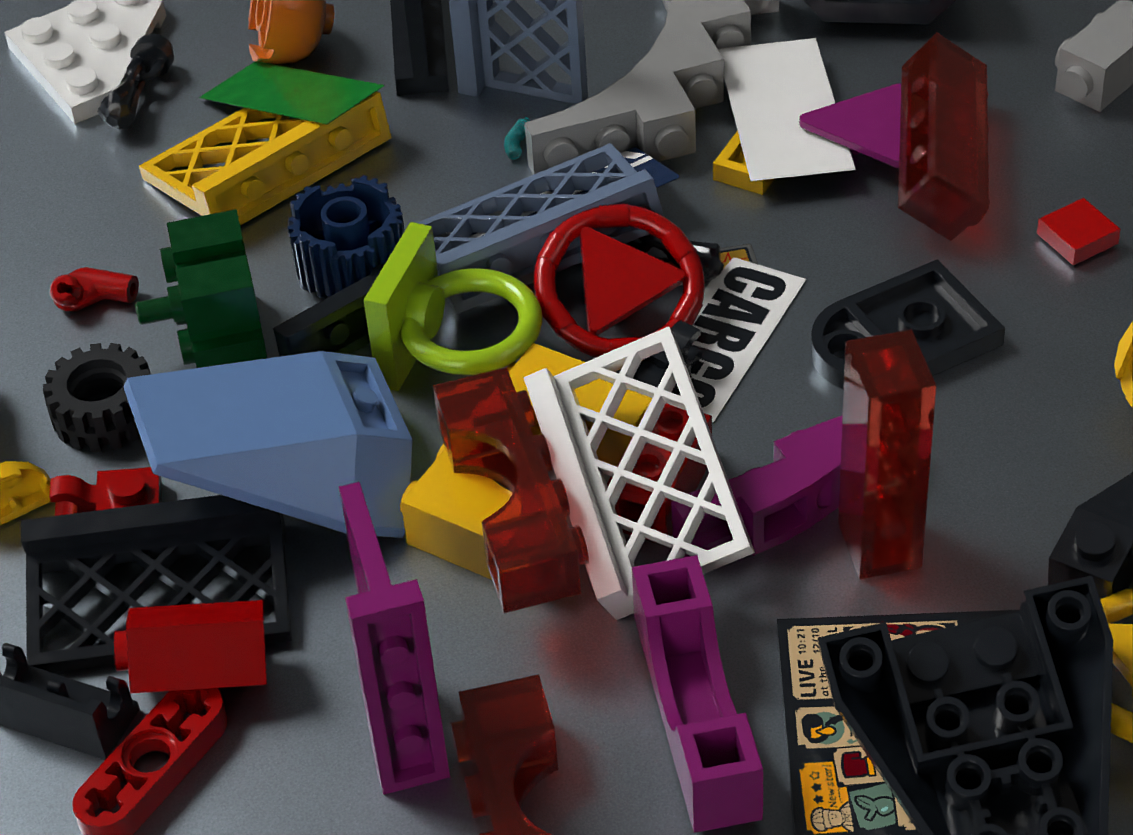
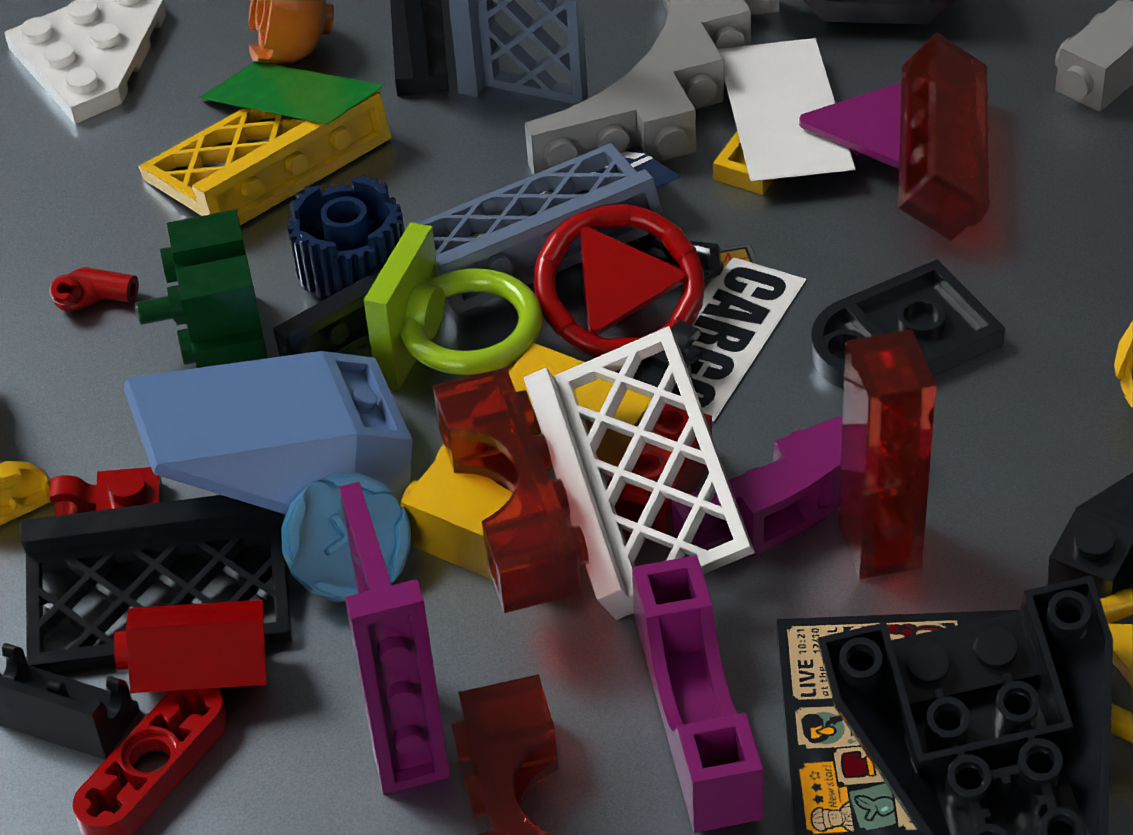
black tyre [43,343,151,452] -> none
black piece [97,34,174,130] -> none
teal leg [504,117,530,160] -> none
red tile [1037,198,1121,265] -> none
none -> dark azure tile [281,473,411,602]

